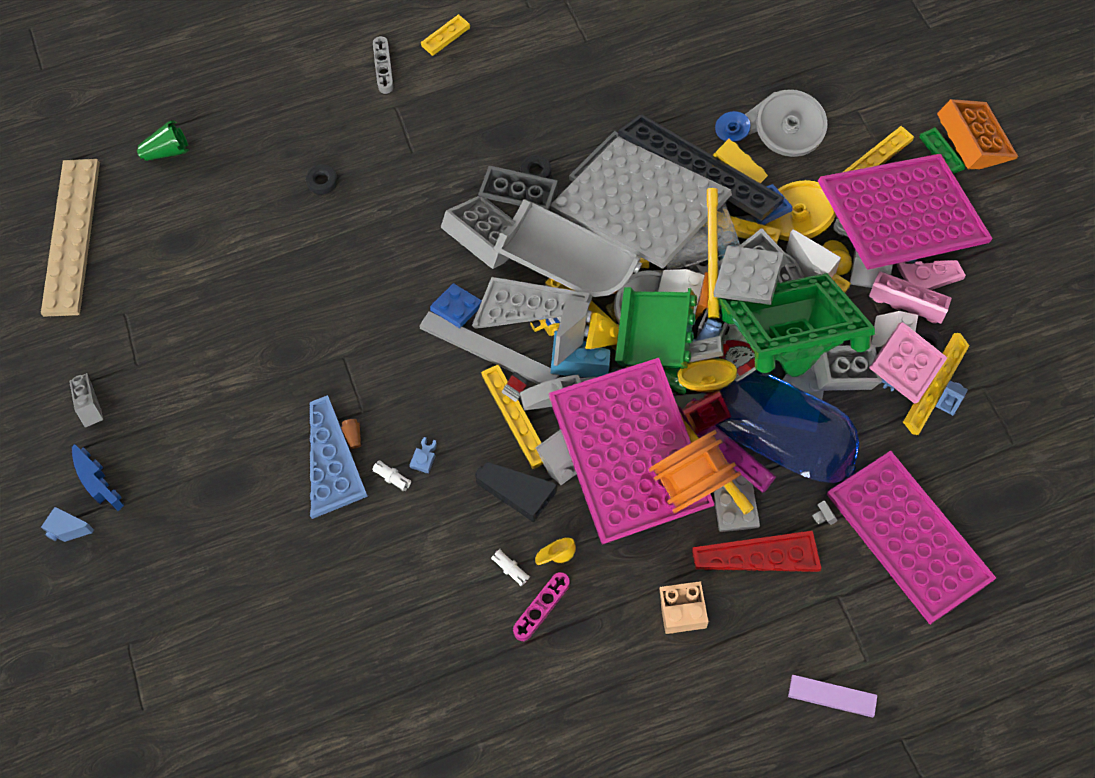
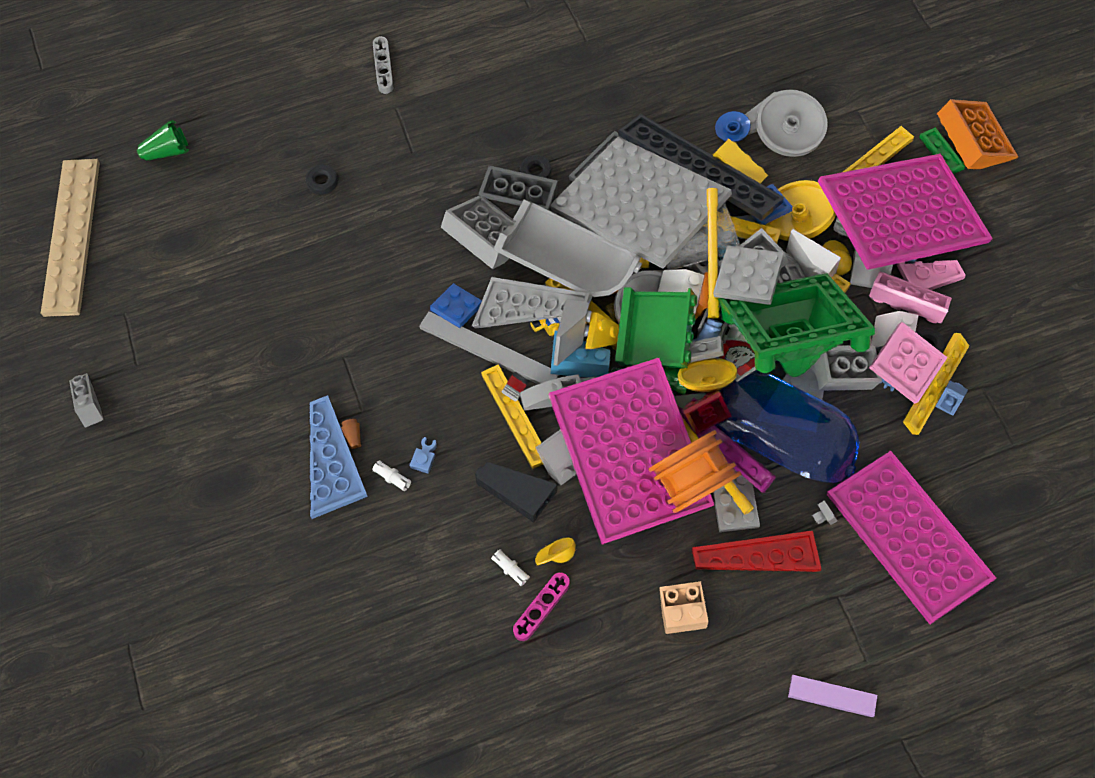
medium blue slope [41,507,94,542] -> none
blue slope [72,444,124,511] -> none
yellow plate [421,14,470,56] -> none

